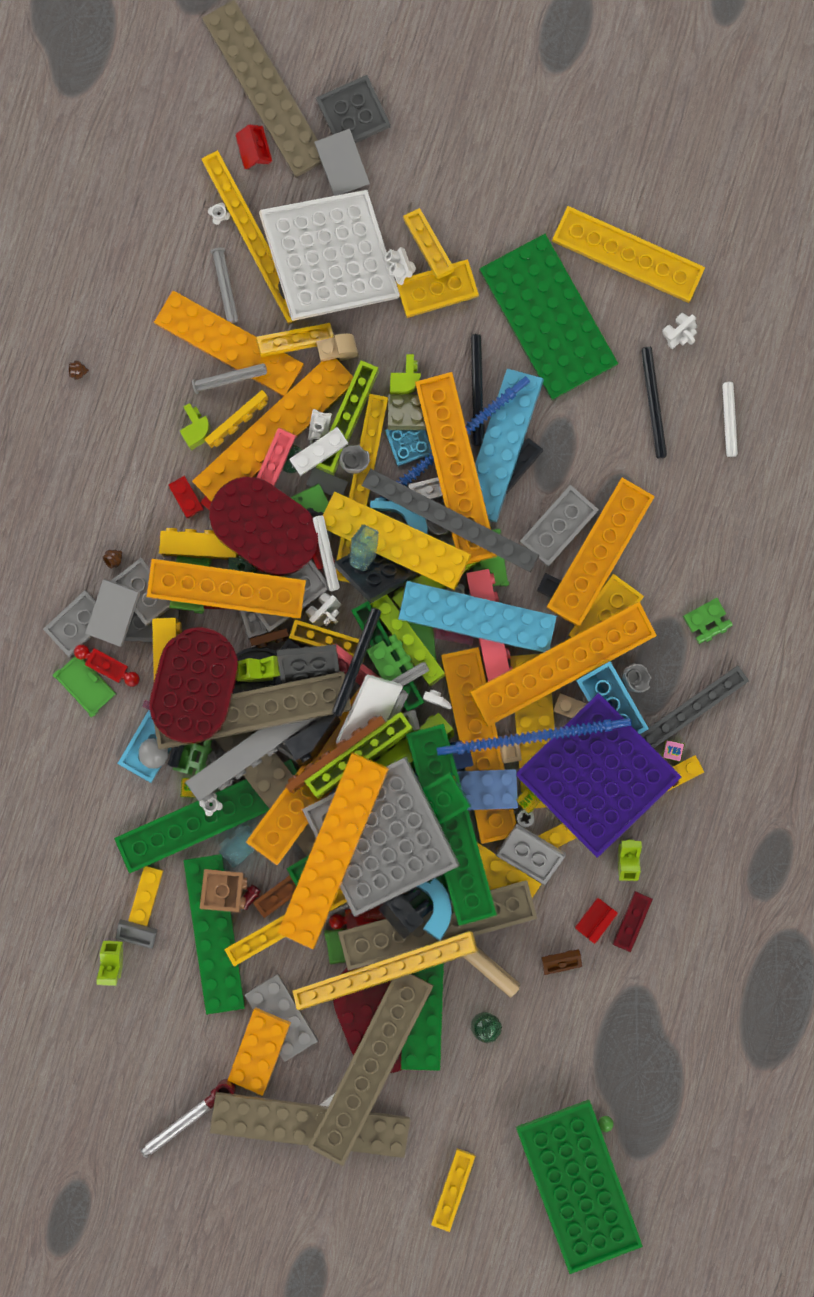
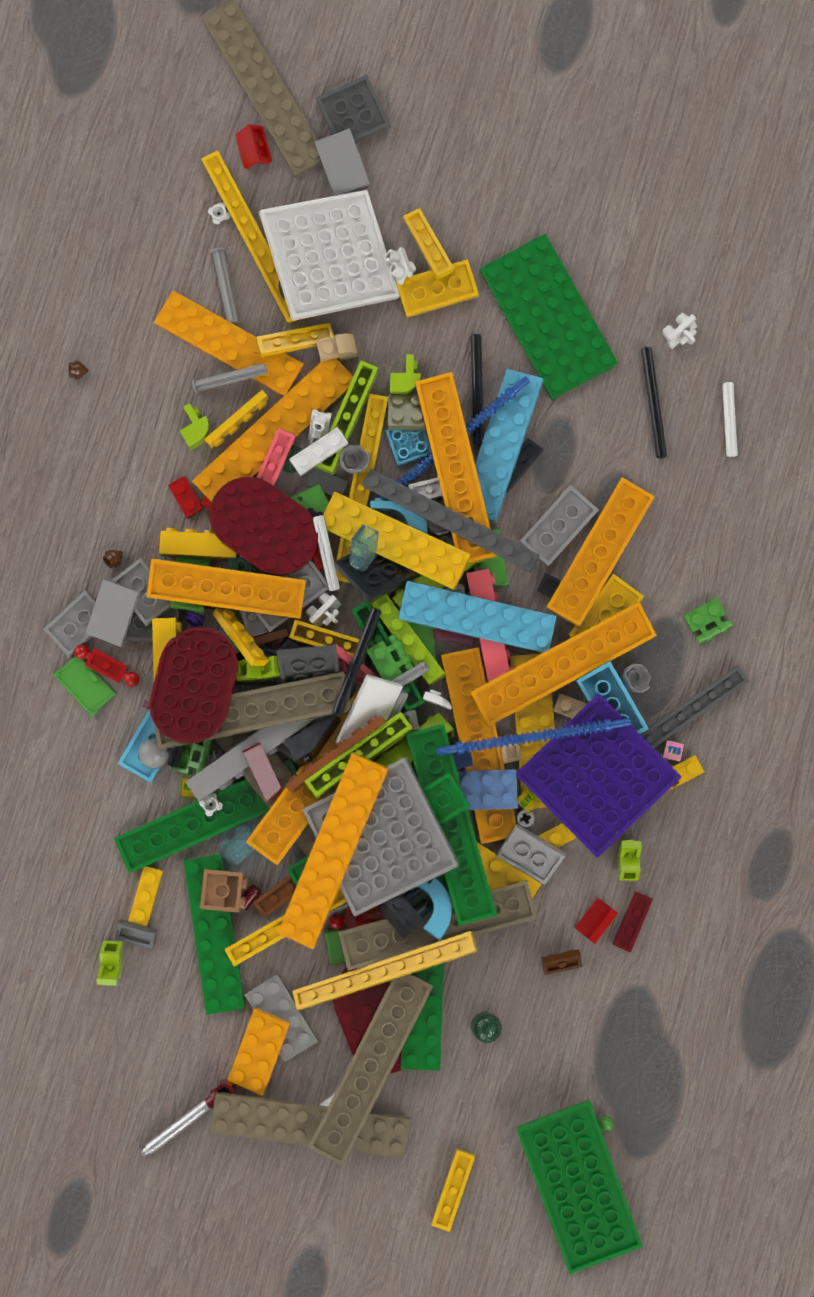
tan brick [462,946,520,998] -> none
yellow plate [552,206,705,303] -> none
none -> dark purple plate [186,611,204,628]
none -> yellow plate [212,608,269,666]
none -> tile [242,742,283,802]

